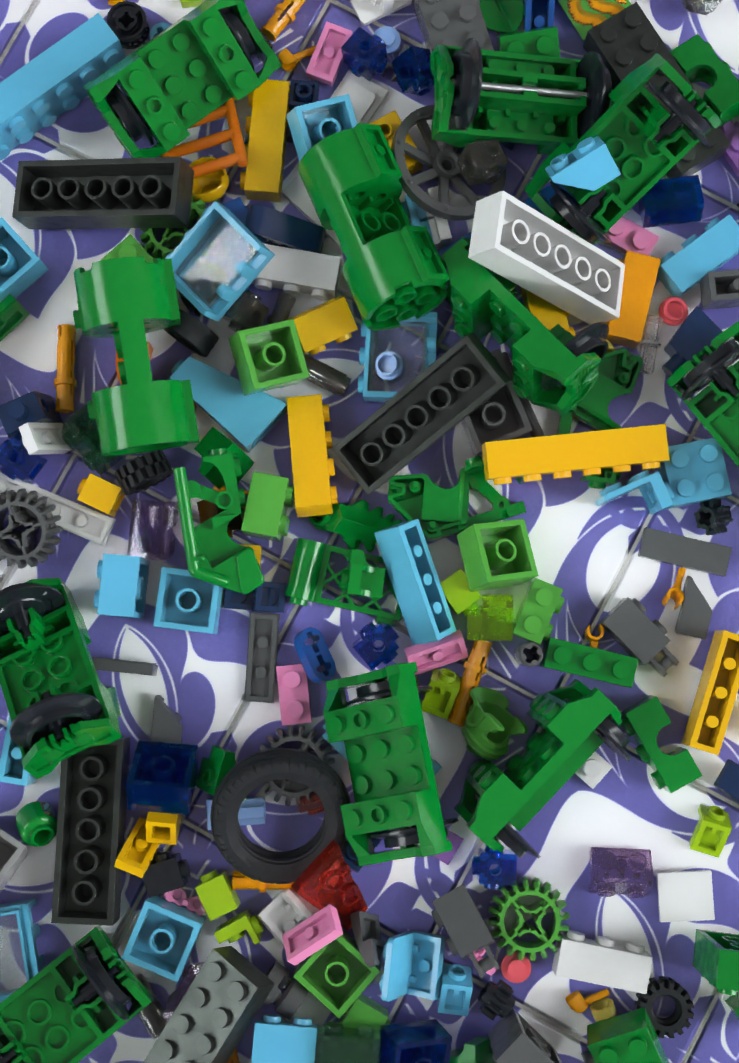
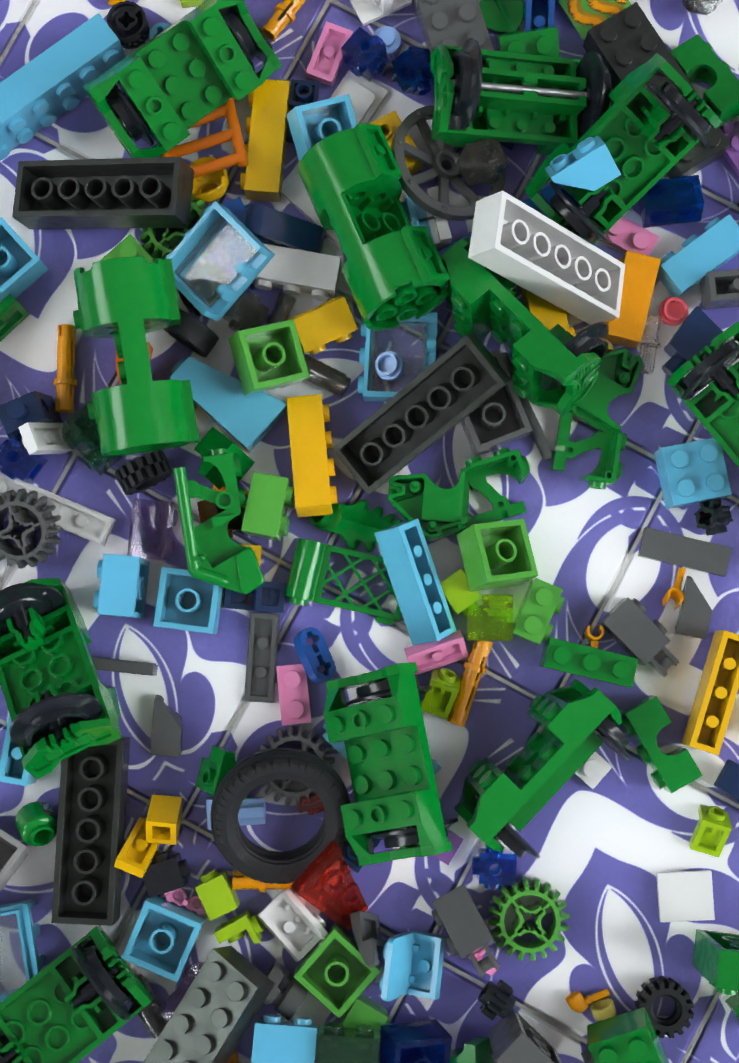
yellow brick [77,473,125,517] -> none
clear blue brick [126,740,199,815] -> none
light orange hand [278,45,316,72] -> none
bright pink plate [282,904,343,966] -> none
green brick [340,549,386,599] -> none
clear blue brick [352,621,400,670] -> none
medium azure bracket [437,964,473,1016] -> none
bright green helmet [461,687,528,761] -> none
yellow brick [482,424,670,485] -> none
coral plate [501,951,531,983] -> none
dark grey piece [514,642,543,667] -> none
white brick [552,930,653,994] -> none
clear purple bracket [589,847,654,898] -> none
medium azure bracket [595,470,674,515] -> none

